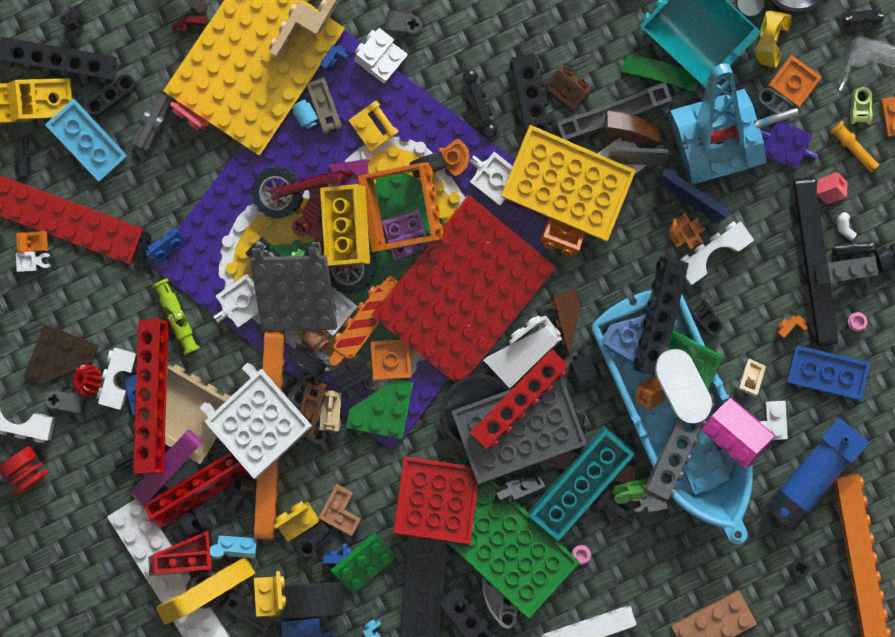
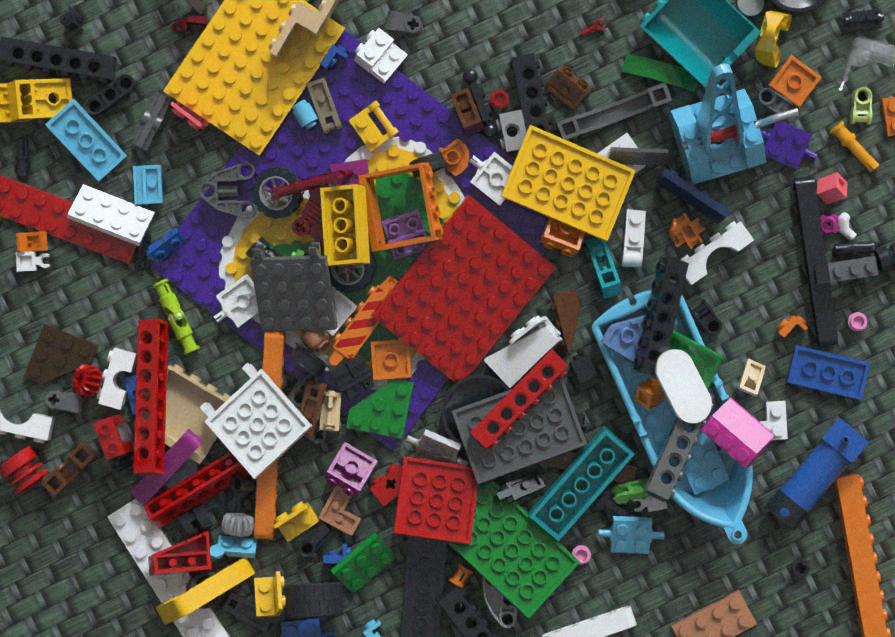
reddish brown slope [604,111,660,145] -> none
none -> reddish brown arch [41,441,99,497]
none -> white plate [67,184,155,246]
none -> red piece [93,414,134,460]
none -> medium azure plate [133,165,163,205]
none -> dark grey connector [199,162,256,219]
none -> light grey gear [221,512,255,537]
none -> plate [324,442,378,497]
none -> red brick [370,463,402,506]
none -> light grey plate [405,430,468,466]
none -> orange bush [449,563,473,588]
none -> reddish brown brick [451,88,485,136]
none -> red plate [490,90,509,109]
none -> light grey brick [496,110,526,153]
none -> red hand [581,17,608,36]
none -> teal slope [585,237,622,299]
none -> medium azure plate [598,516,664,554]
none -> white plate [622,209,646,268]
none -> dark pink plate [820,214,840,234]

